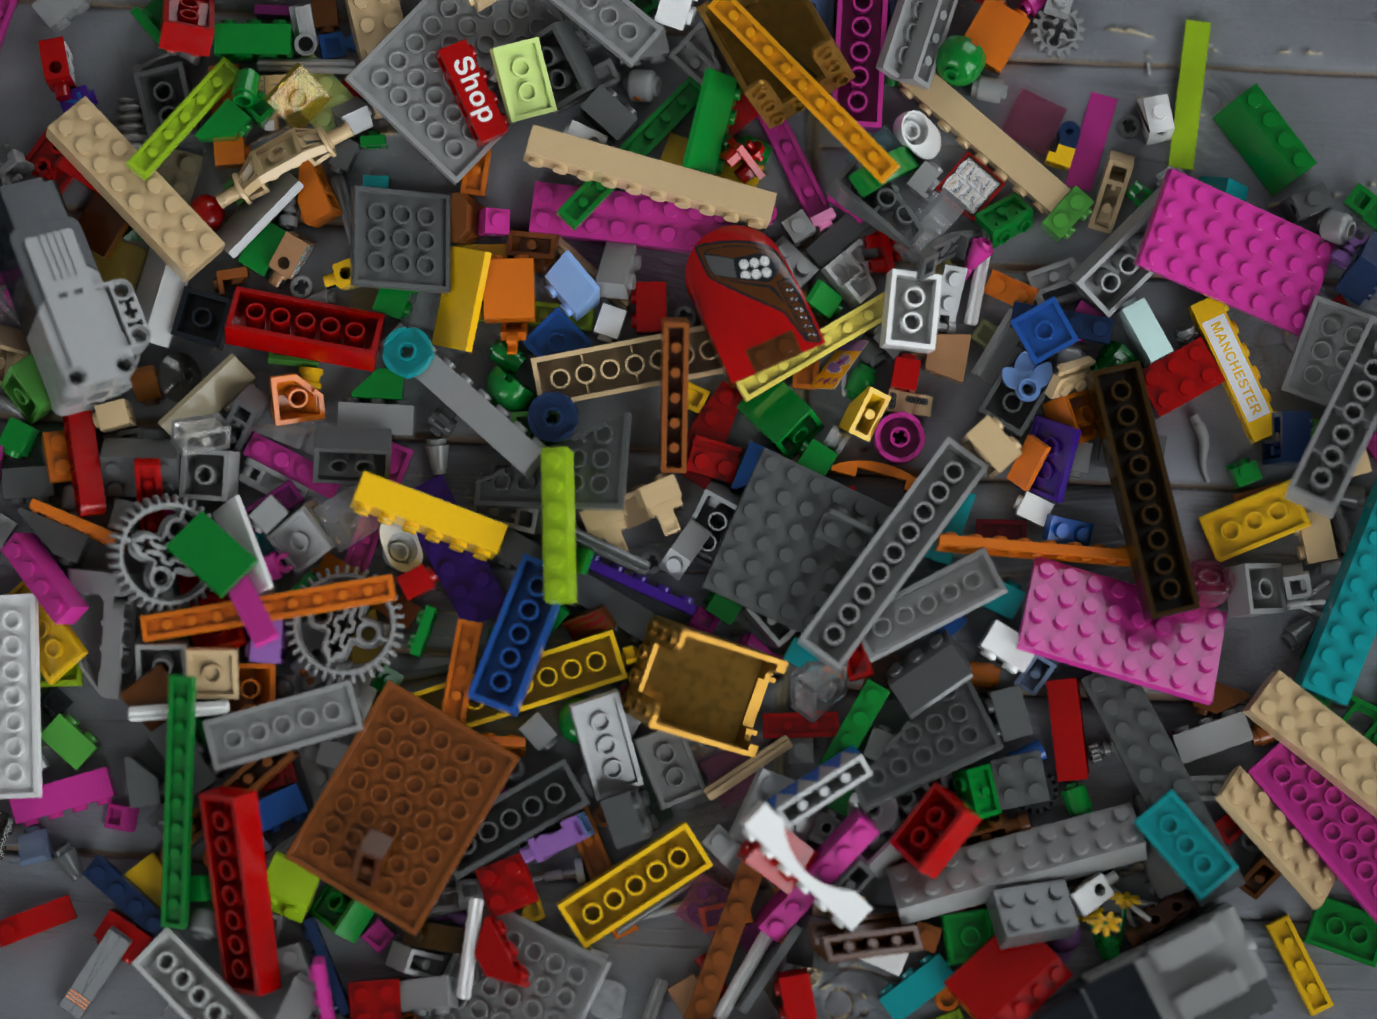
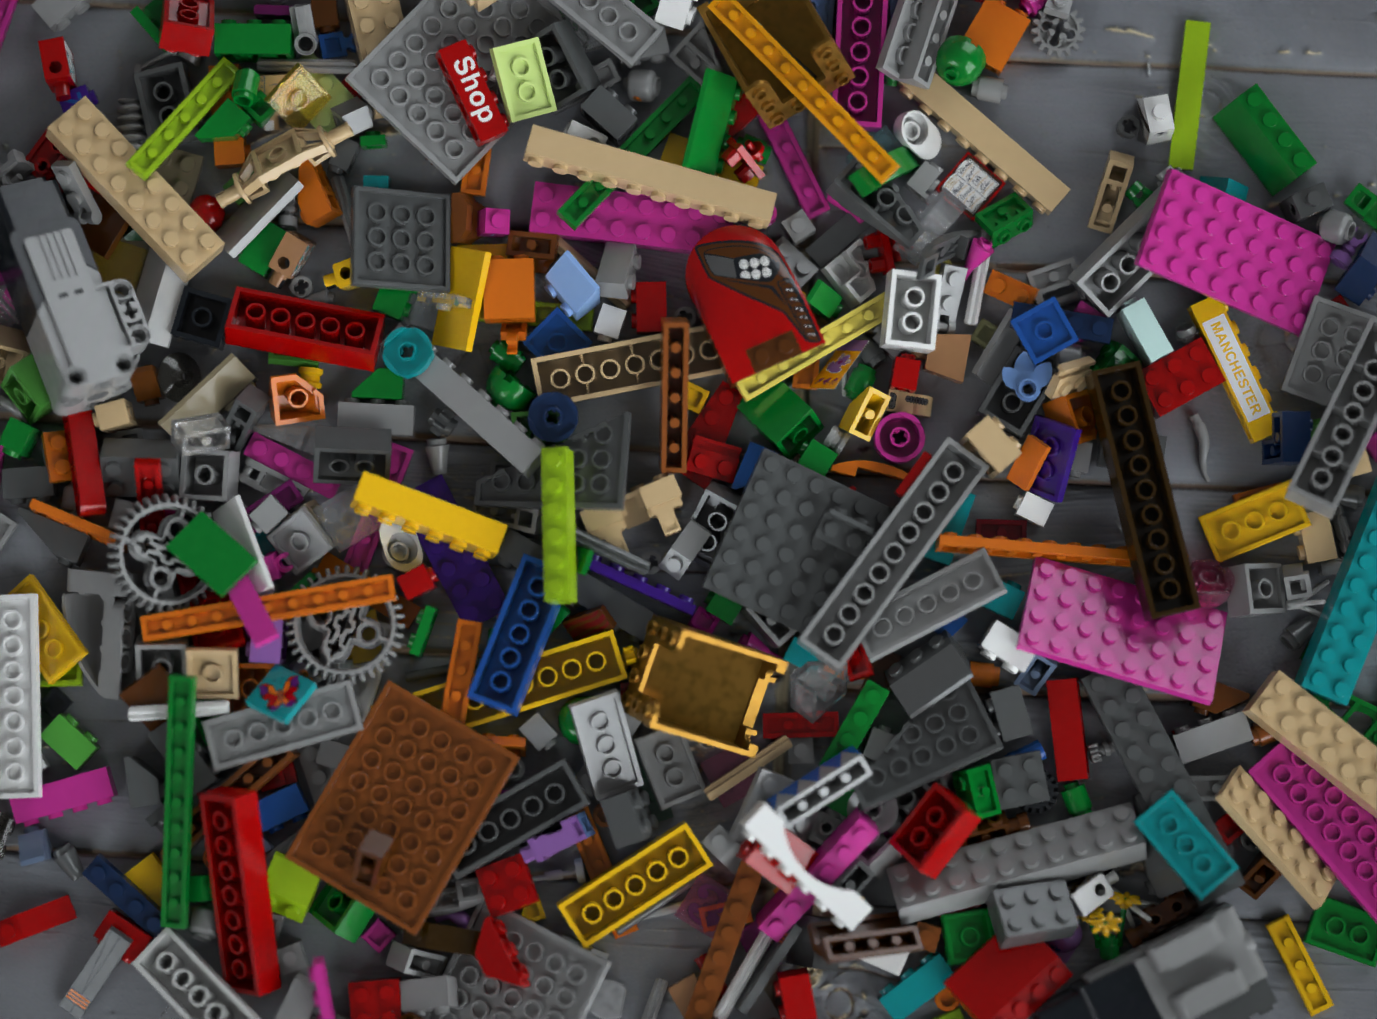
dark pink brick [1,532,89,624] -> none
dark pink slope [104,803,139,832] -> none
dark orange bracket [213,267,250,297] -> none
dark blue plate [301,916,350,1016] -> none
green plate [369,663,405,692] -> none
white axle [456,898,484,999] -> none
bright pink plate [809,207,836,231] -> none
clear pink tile [1002,88,1067,155] -> none
bright green brick [1039,186,1094,243] -> none
blue plate [1042,514,1094,546] -> none
leg [1044,121,1081,172] -> none
dark pink sticker [1065,92,1118,192] -> none
green brick [1225,457,1263,489] -> none
none -> light grey plate [51,160,102,224]
none -> teal tile [245,664,317,725]
none -> clear plate [417,291,472,311]
none -> red tile [894,451,932,499]

